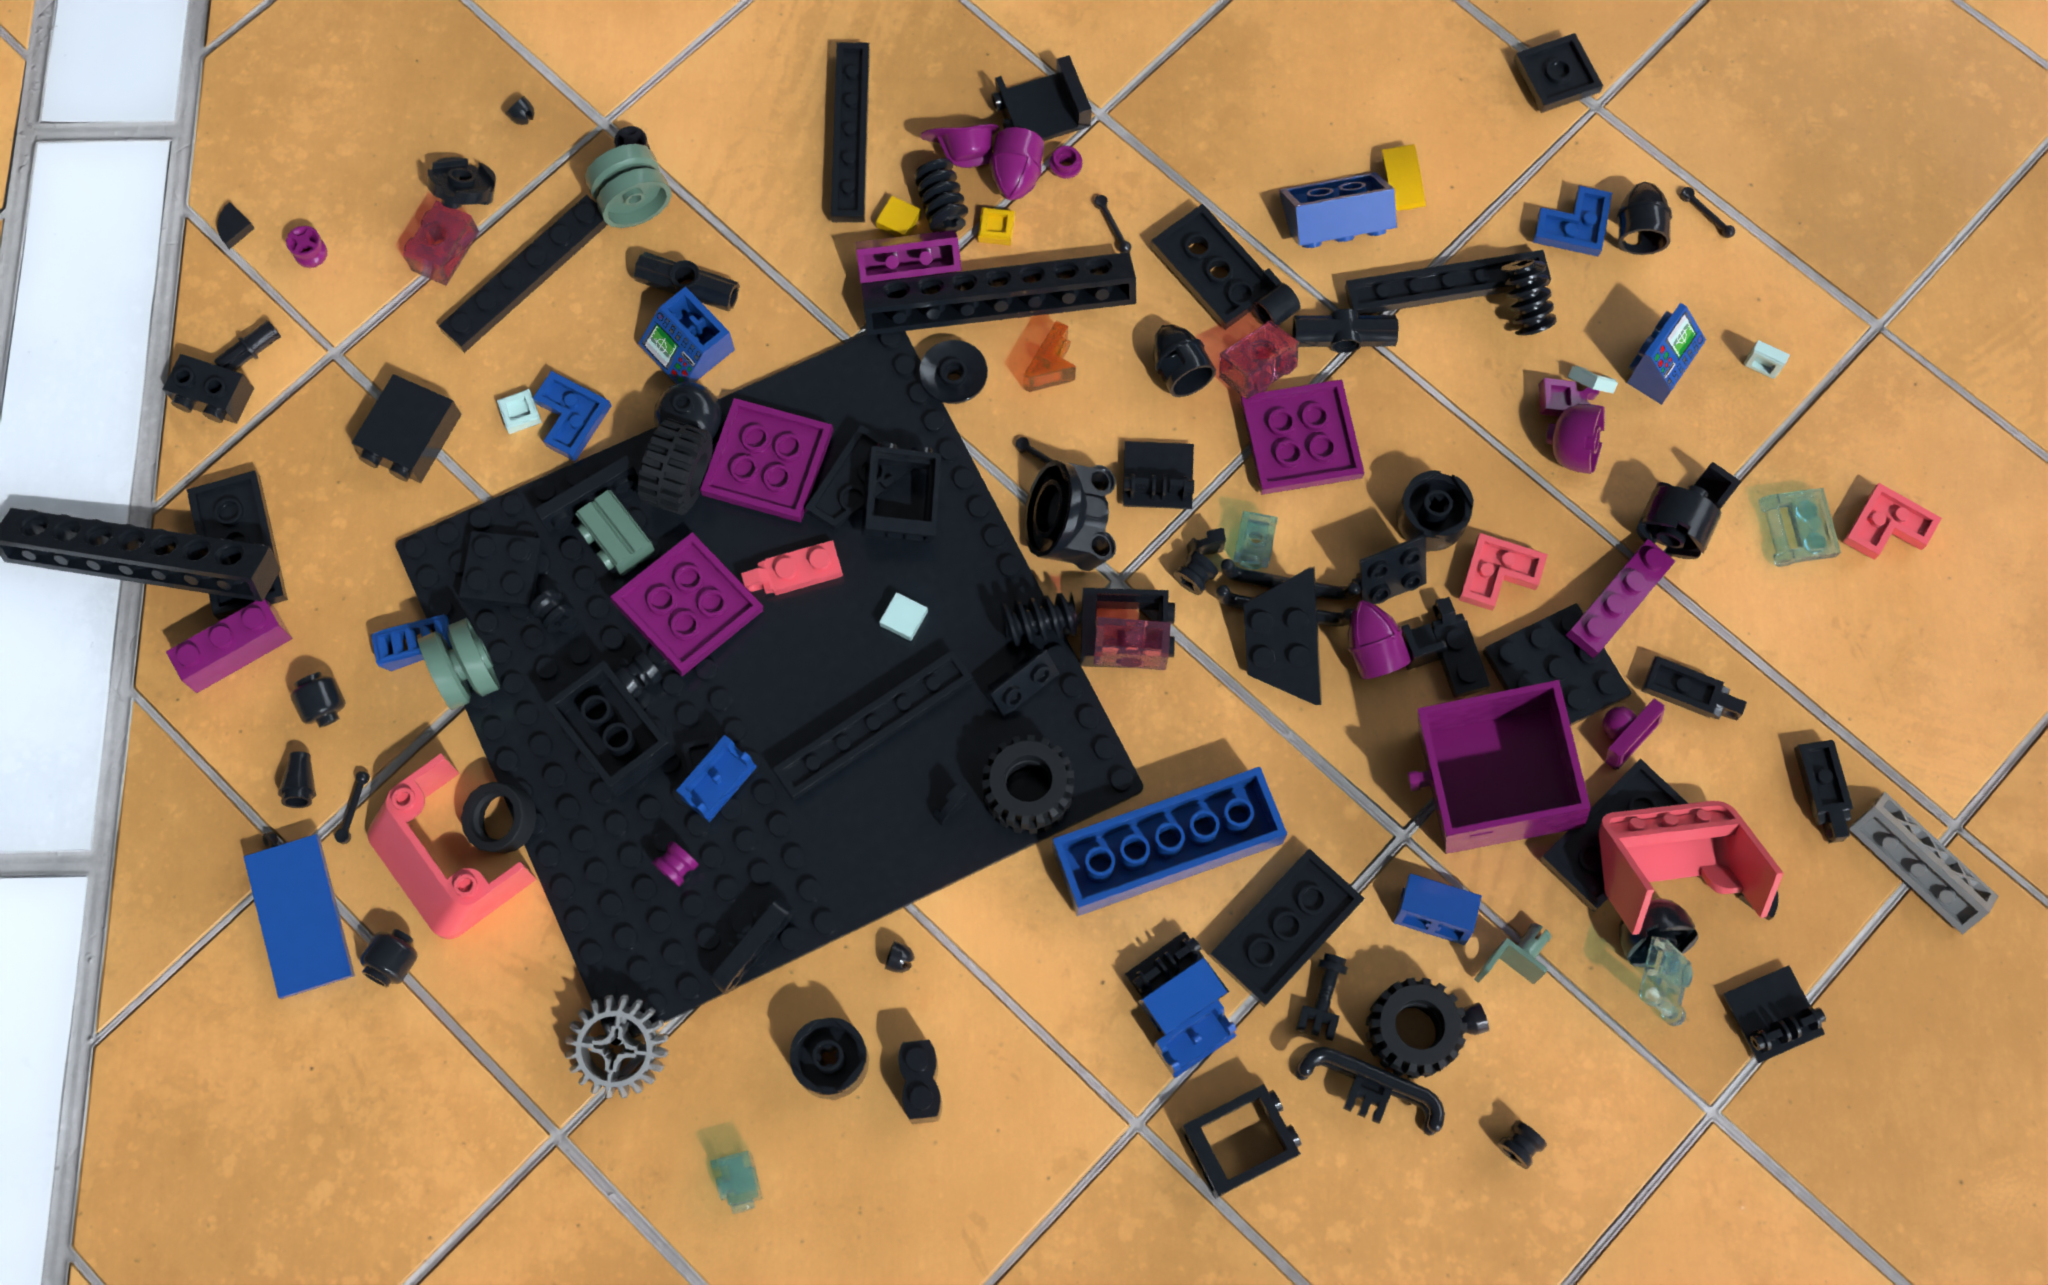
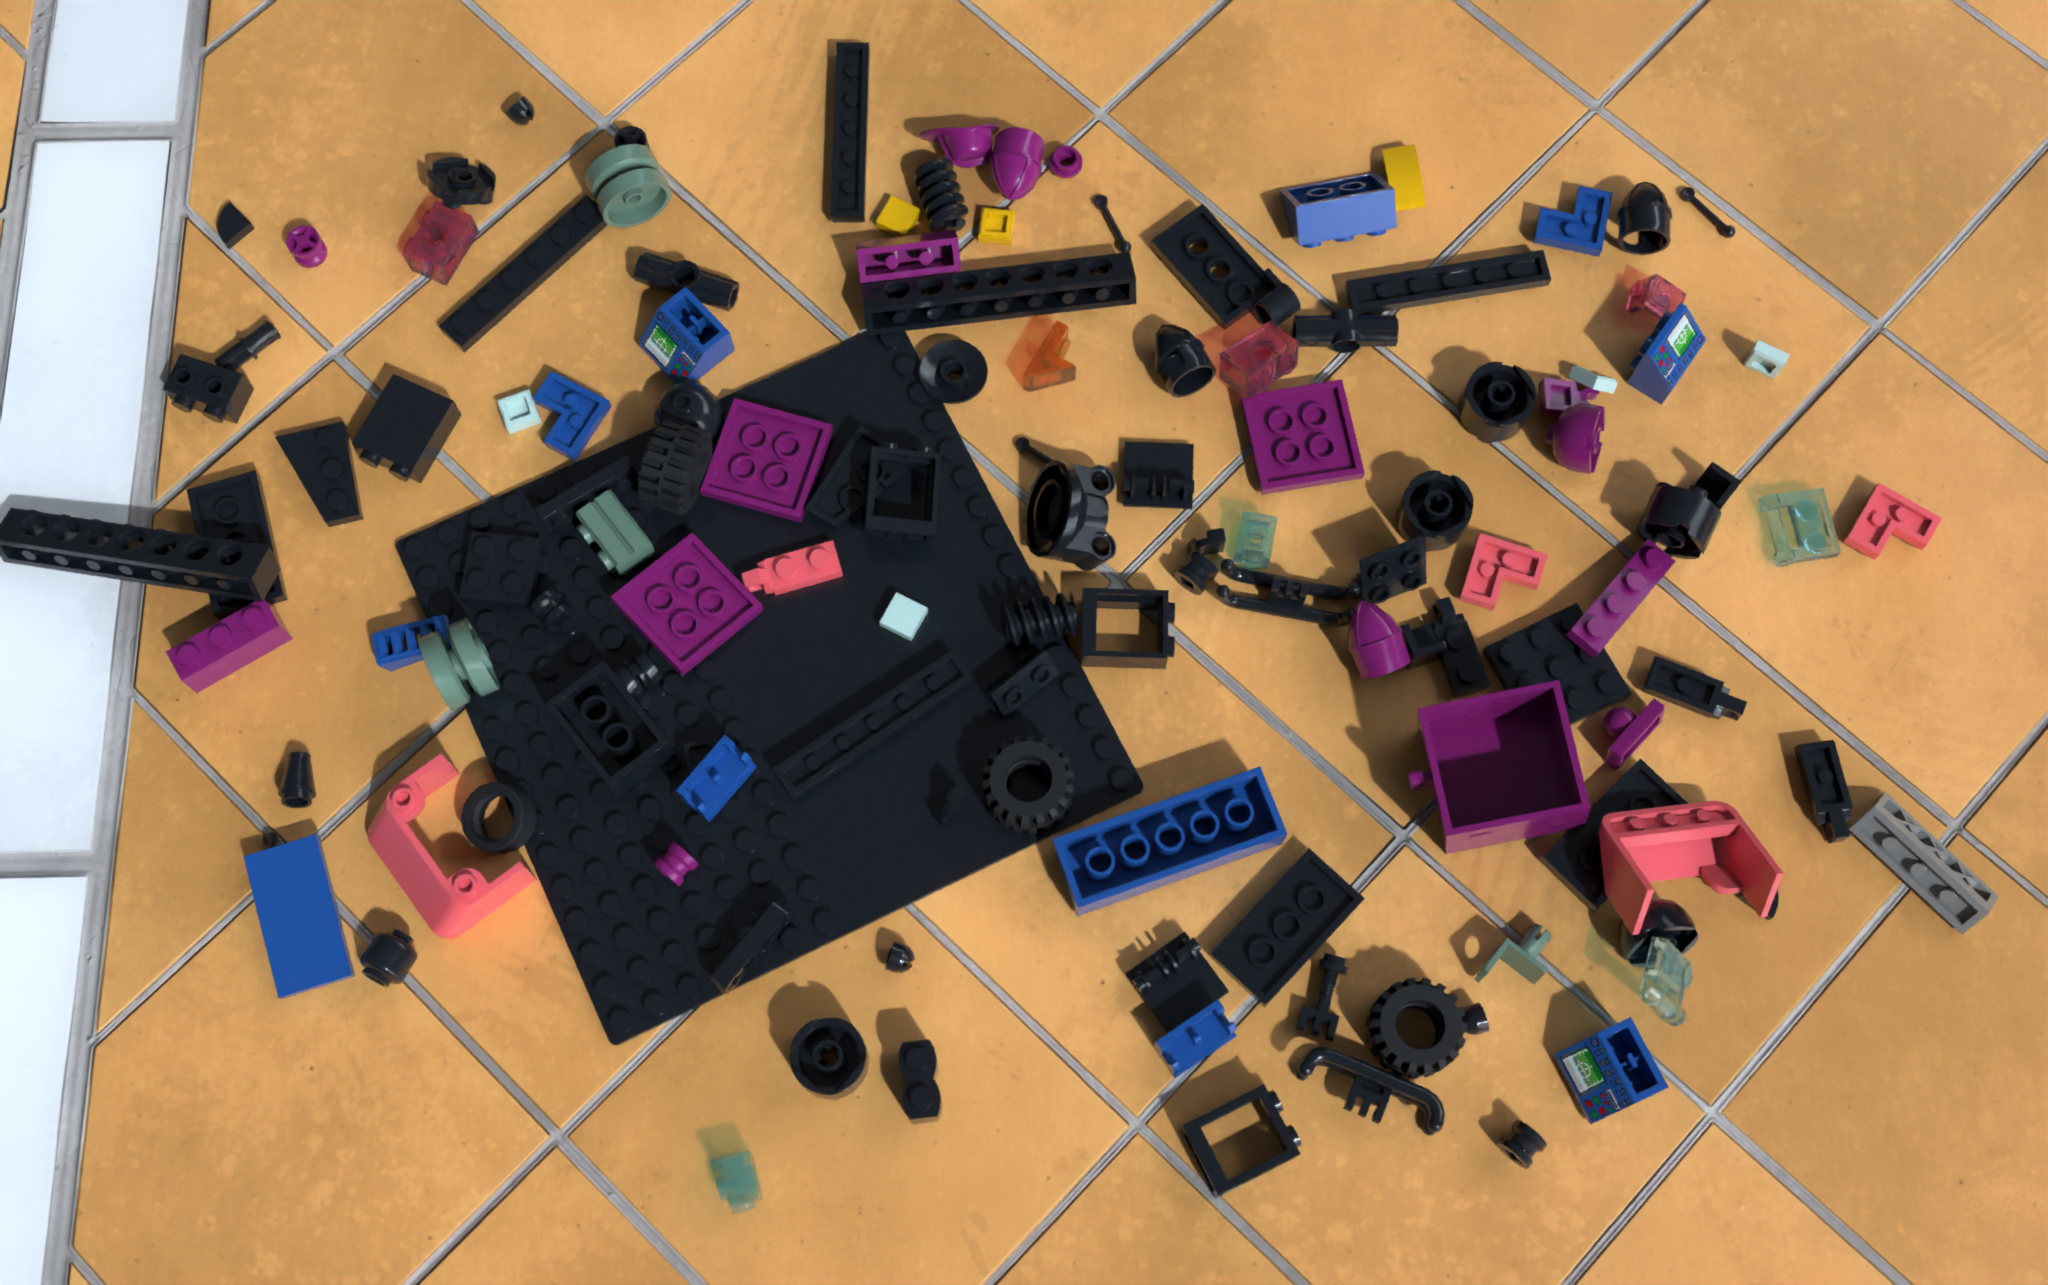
black head [290,672,346,728] -> none
black hinge [335,771,370,844] -> none
light grey gear [565,994,669,1098] -> none
black panel [991,55,1092,141] -> none
clear pink brick [1094,617,1171,670] -> none
blue hinge [1137,957,1227,1035] -> none
black wing [1243,566,1322,705] -> none
blue hinge [1393,873,1482,945] -> none
black piece [1501,259,1557,336] -> none
black plate [1514,33,1603,113] -> none
black hinge [1722,965,1826,1063] -> none
none -> black wing [275,421,364,527]
none -> black brick [1458,361,1536,443]
none -> blue slope [1553,1017,1668,1124]
none -> clear pink bracket [1626,273,1686,320]

